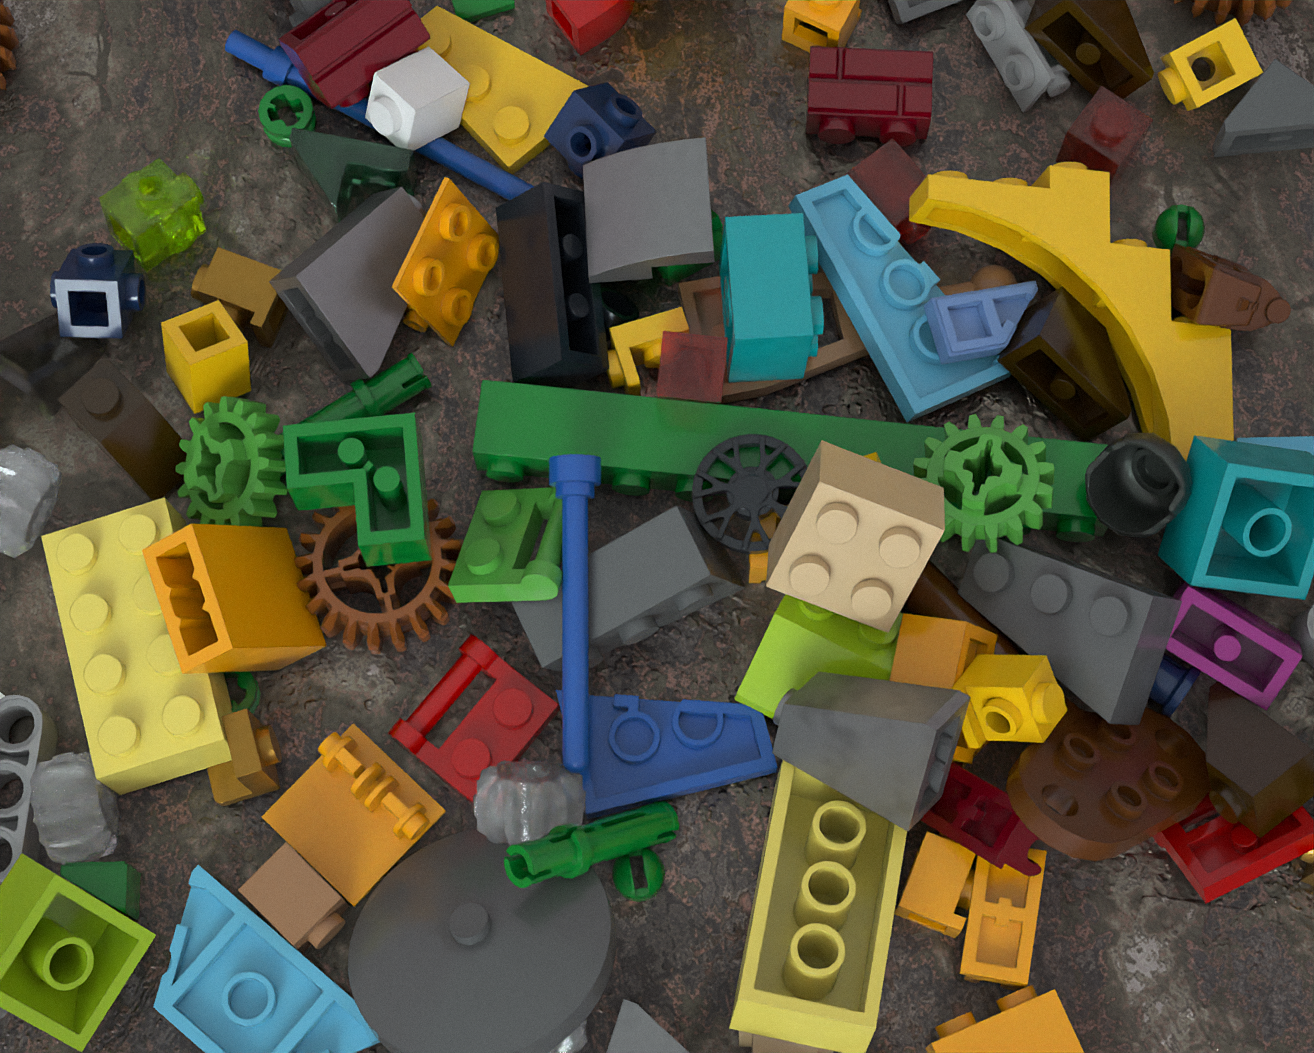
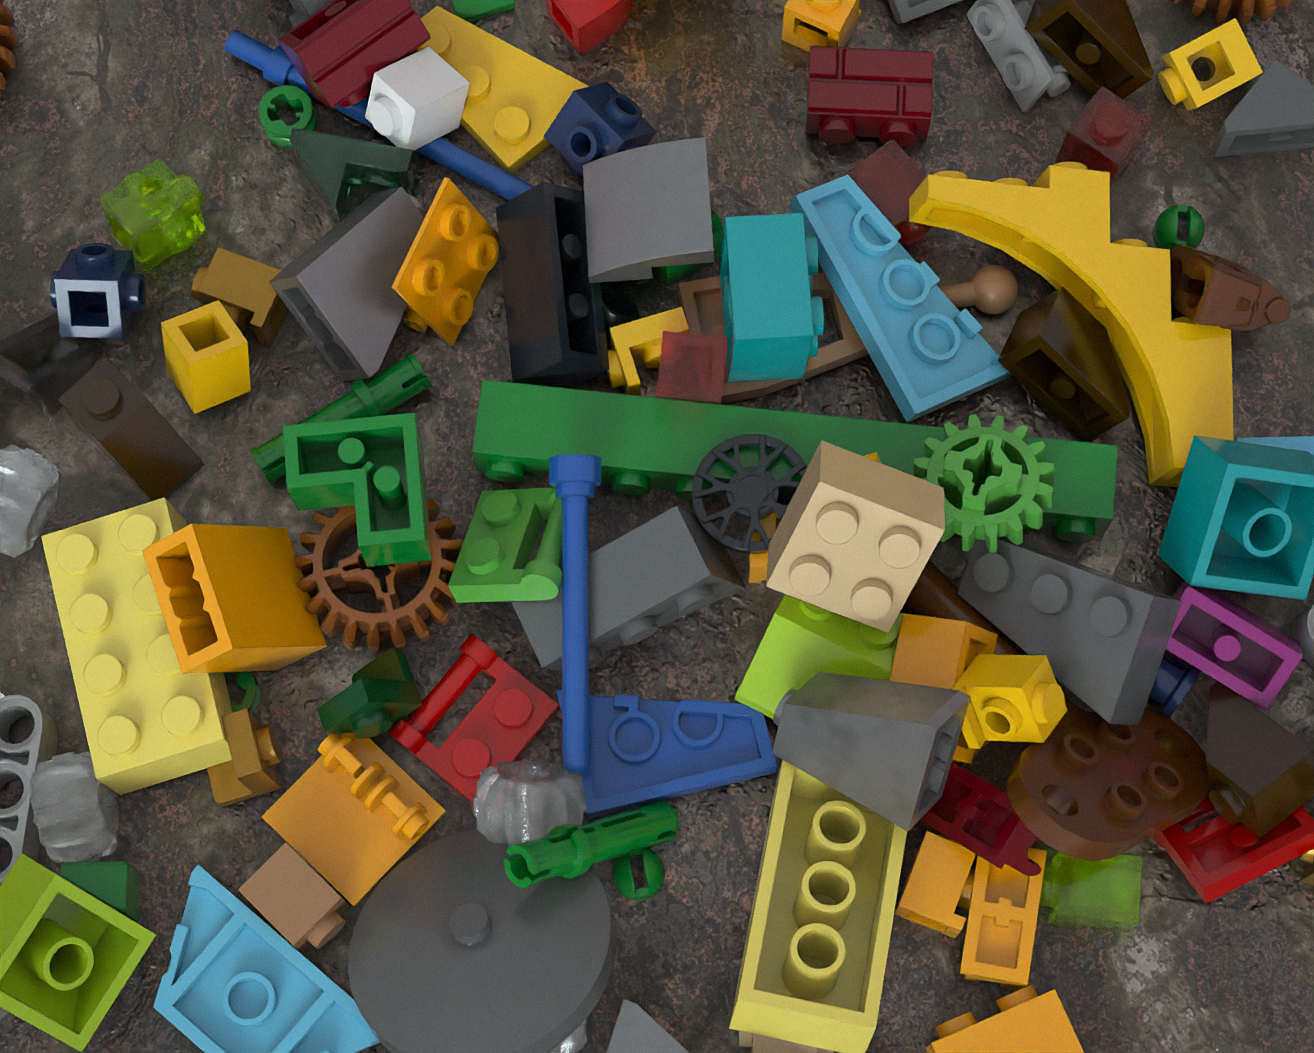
bright green gear [175,396,288,527] -> none
medium blue tile [923,280,1038,365] -> none
pearl dark grey hair [1085,432,1193,538] -> none
none -> dark green bracket [317,648,422,739]
none -> clear neon green brick [1039,851,1142,931]

